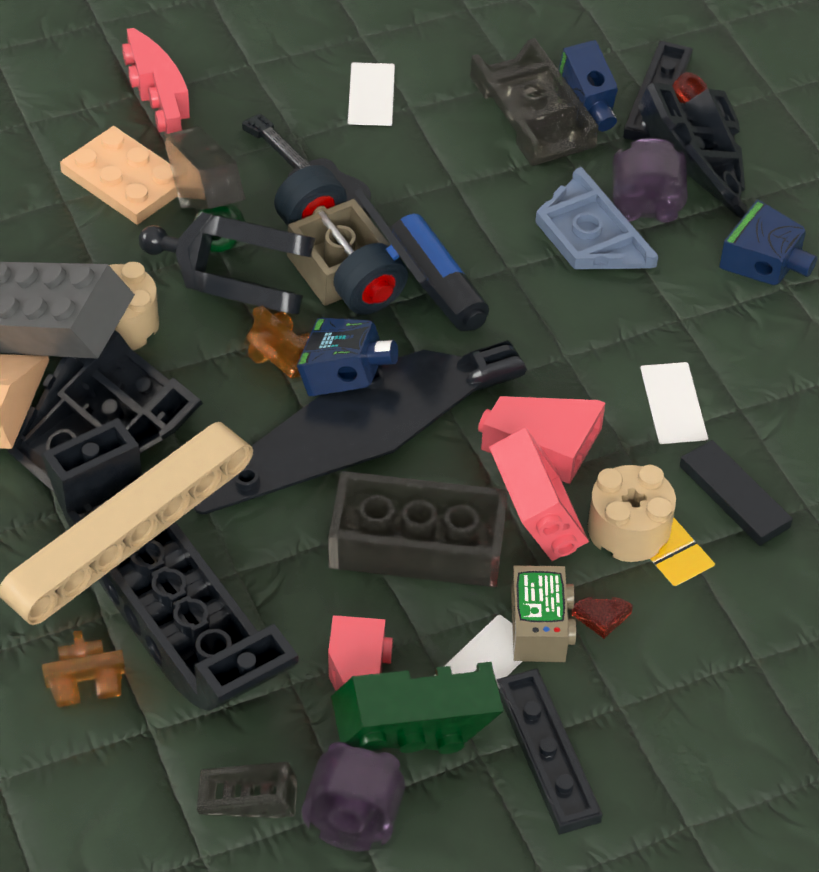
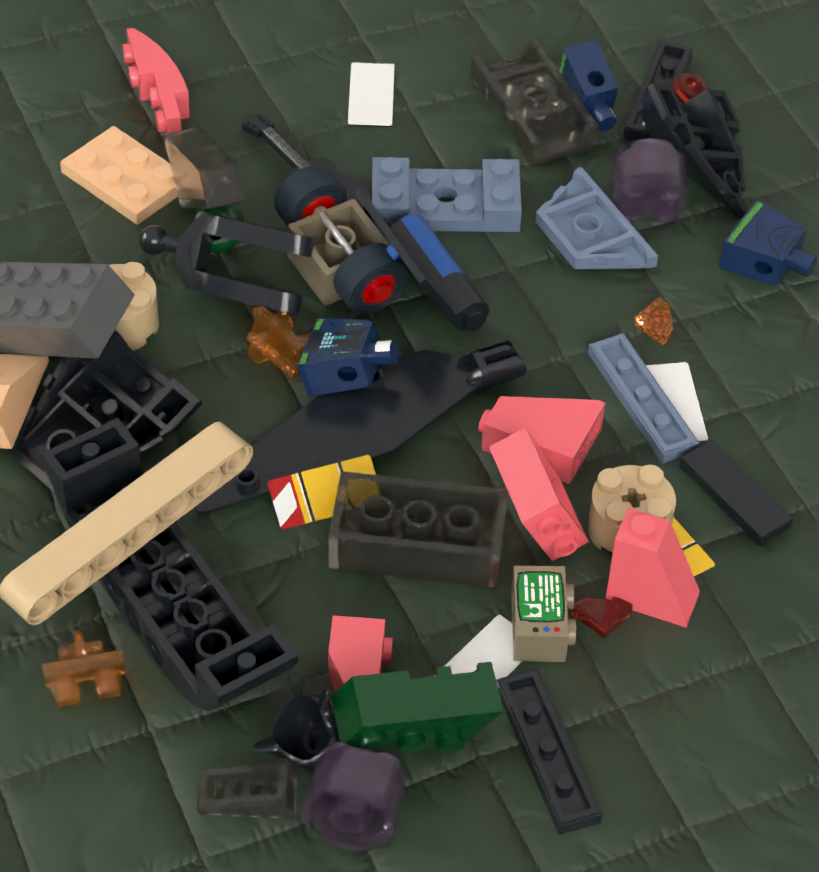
none -> black hair [253,689,344,770]
none -> sticker [267,455,384,530]
none -> sand blue piece [372,157,522,232]
none -> sand blue tile [588,333,699,464]
none -> coral slope [605,507,700,628]
none -> clear orange tile [634,297,673,345]

